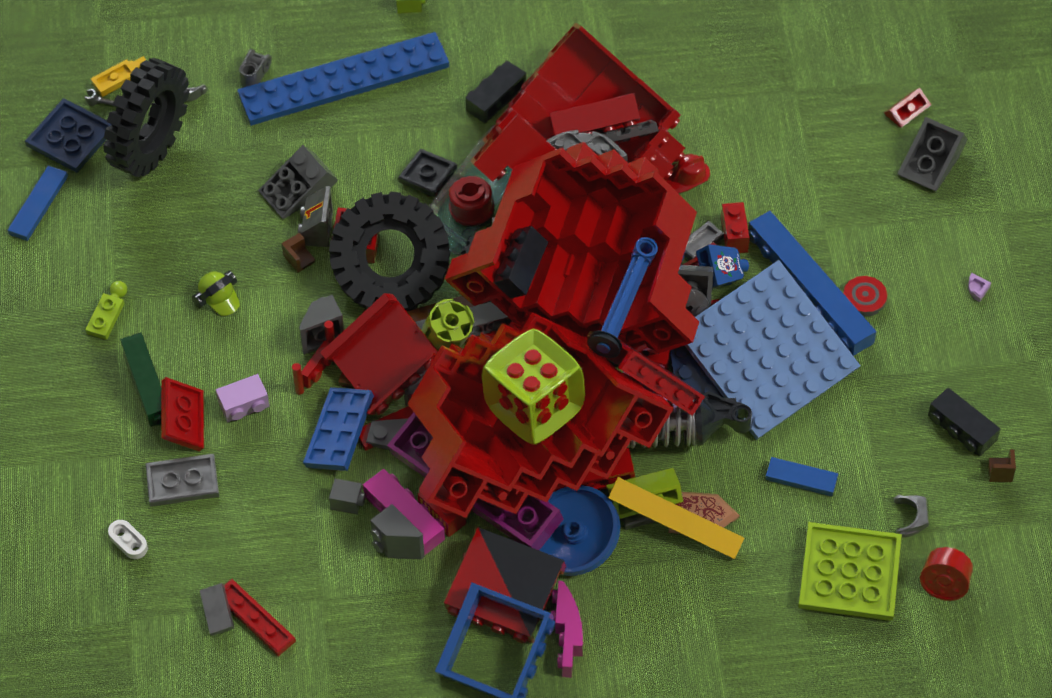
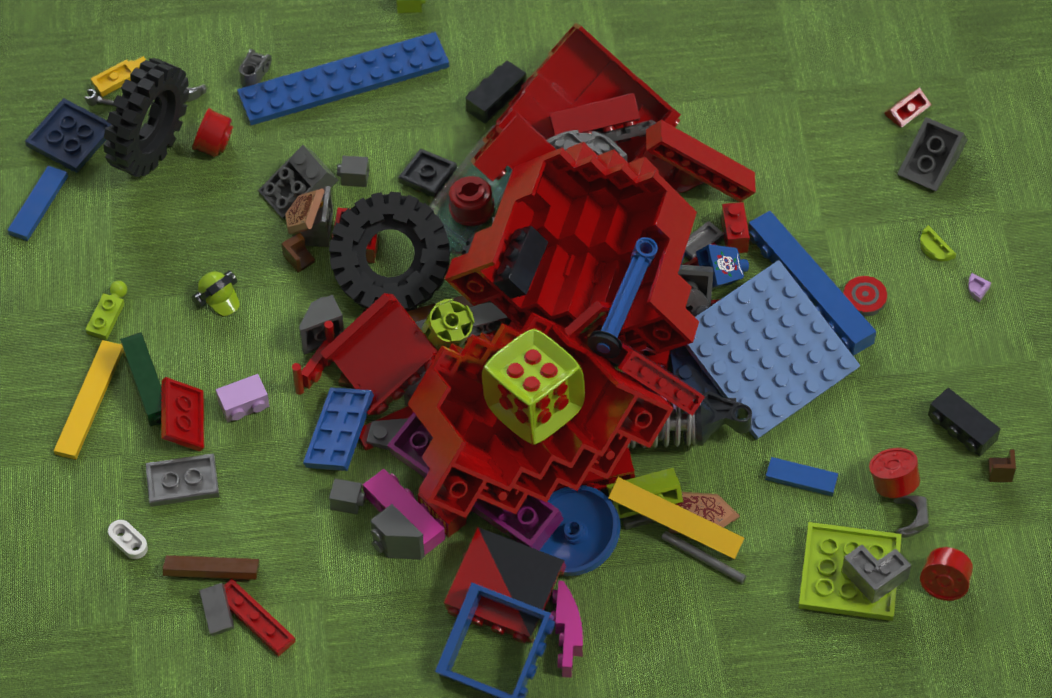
none -> yellow tile [54,340,123,460]
none -> reddish brown tile [162,555,260,580]
none -> red wheel [192,108,234,157]
none -> nougat tile [285,188,325,235]
none -> dark grey brick [337,156,369,187]
none -> red tile [564,301,612,338]
none -> red brick [646,120,756,202]
none -> flat silver bar [661,531,746,584]
none -> flat silver panel [842,545,911,604]
none -> red wheel [869,448,920,498]
none -> lime tile [920,225,956,261]

